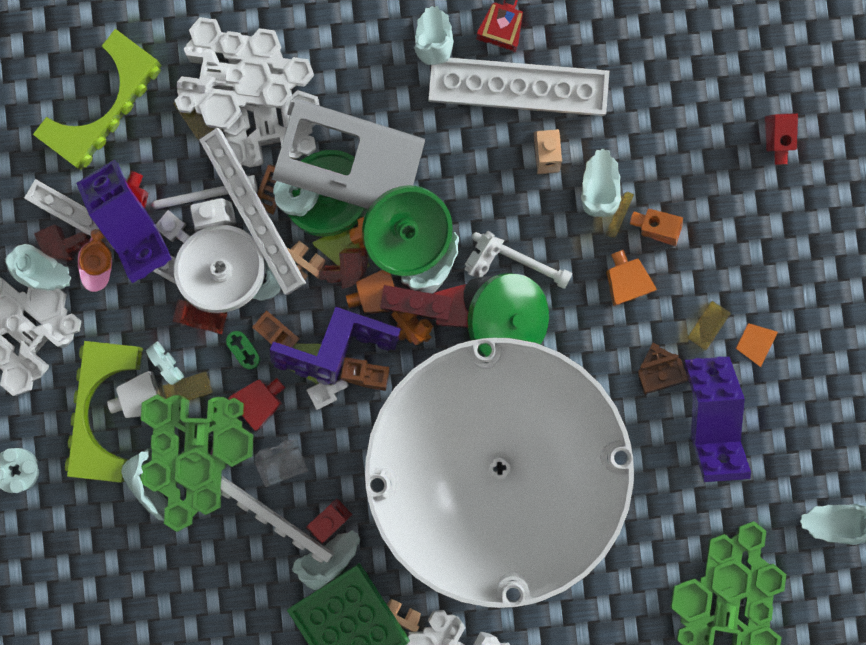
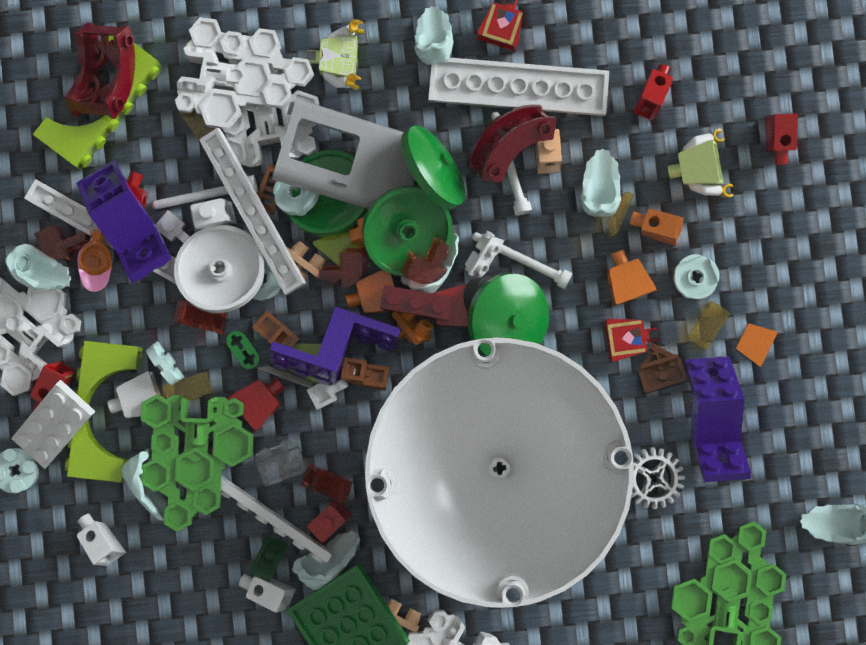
none -> white plate [11,380,95,469]
none -> red torso [30,361,77,410]
none -> dark red fence [64,23,135,119]
none -> white torso [77,514,126,566]
none -> white torso [239,574,297,613]
none -> dark green plate [249,536,288,582]
none -> white sticker [258,366,313,387]
none -> clear red brick [301,463,353,503]
none -> torso [307,19,364,90]
none -> green dish [401,125,466,209]
none -> clear red brick [401,237,449,284]
none -> dark red fence [467,105,557,182]
none -> white piece [491,112,532,216]
none -> red torso [604,319,659,363]
none -> white gear [631,447,685,509]
none -> red torso [633,64,673,121]
none -> yellowish green torso [668,129,733,198]
none -> light aqua plate [673,254,719,300]

